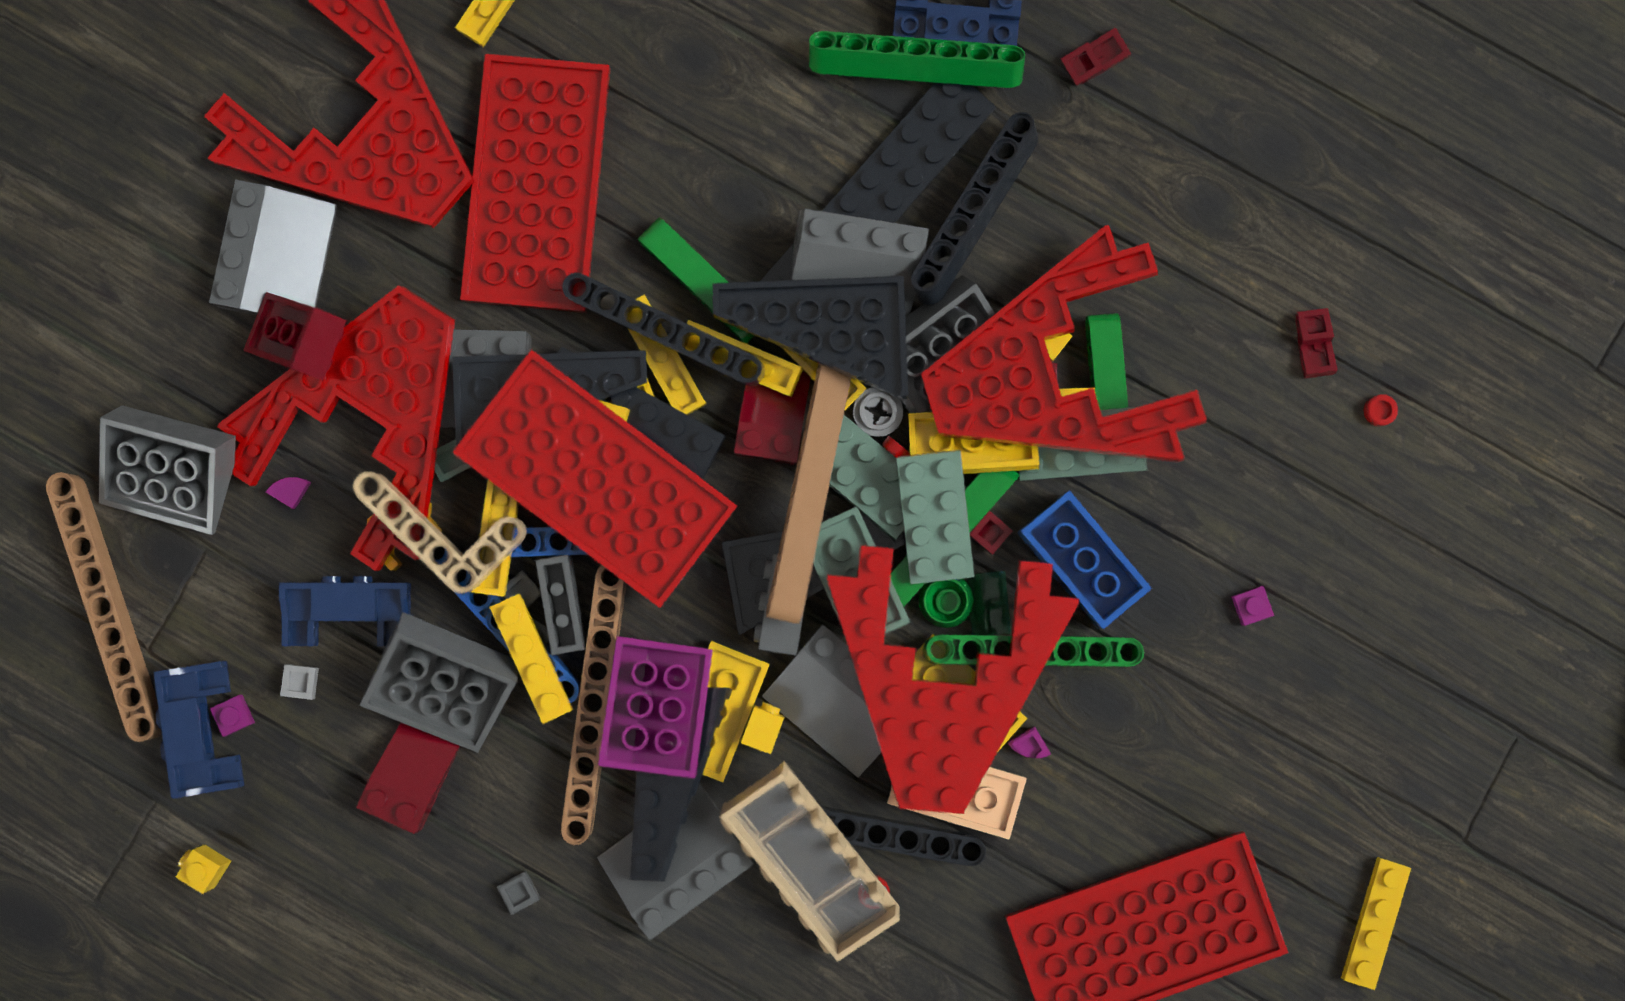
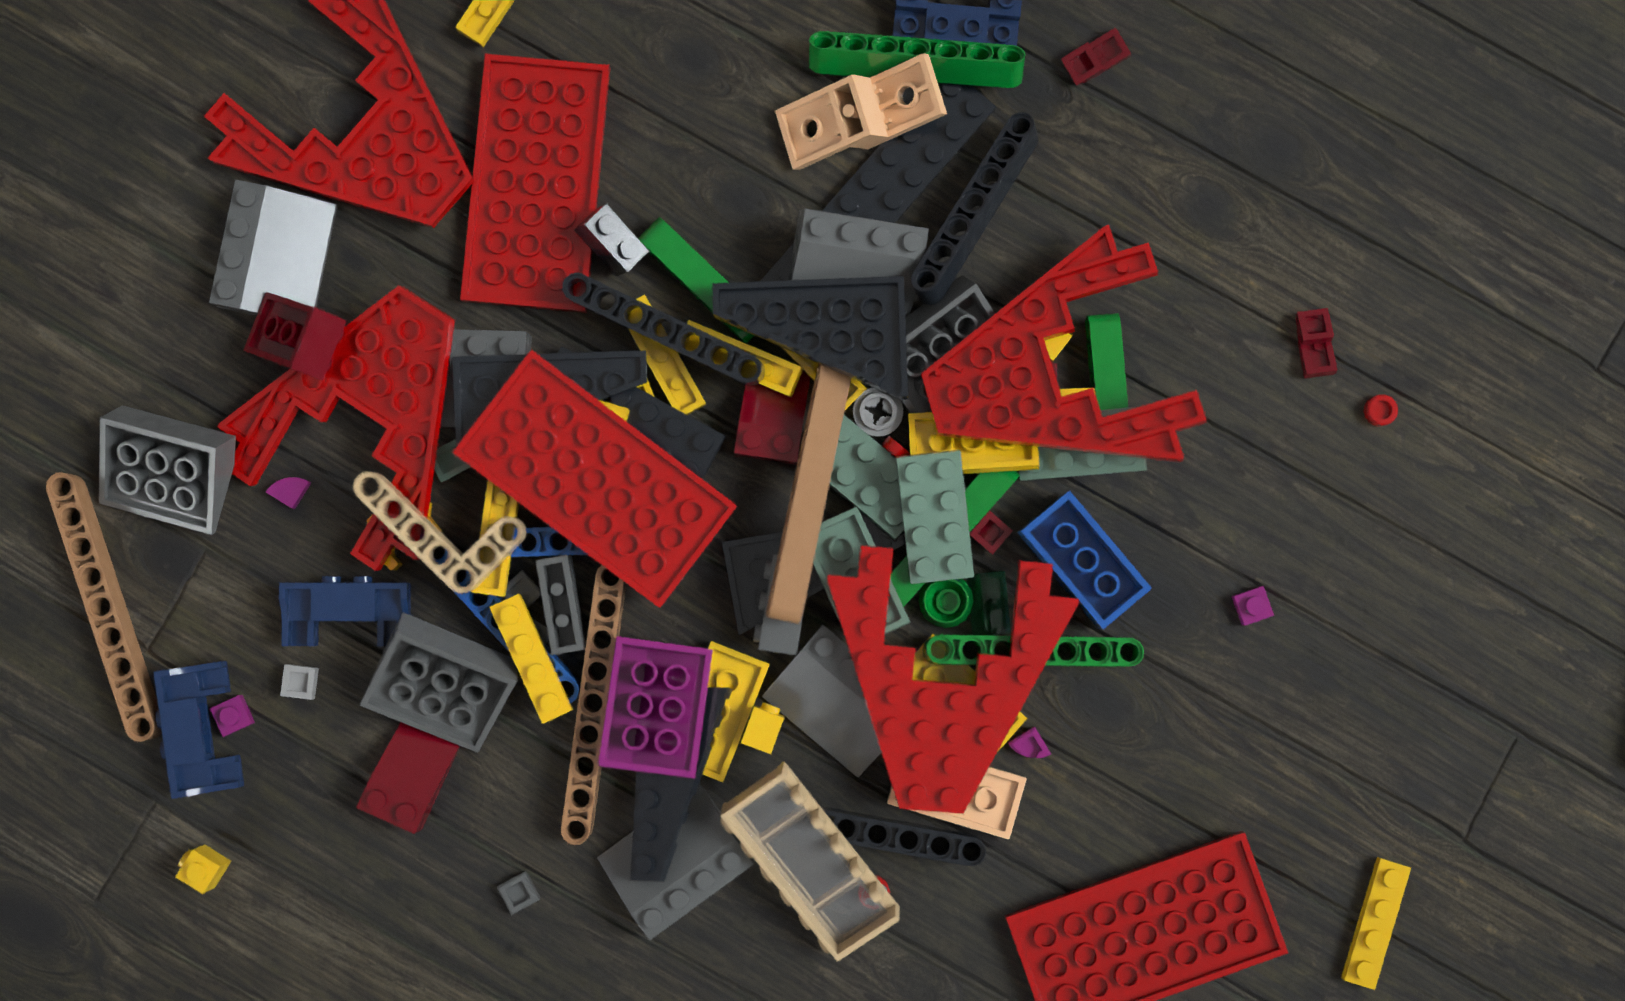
none -> brick [574,204,649,277]
none -> light nougat bracket [775,53,947,170]

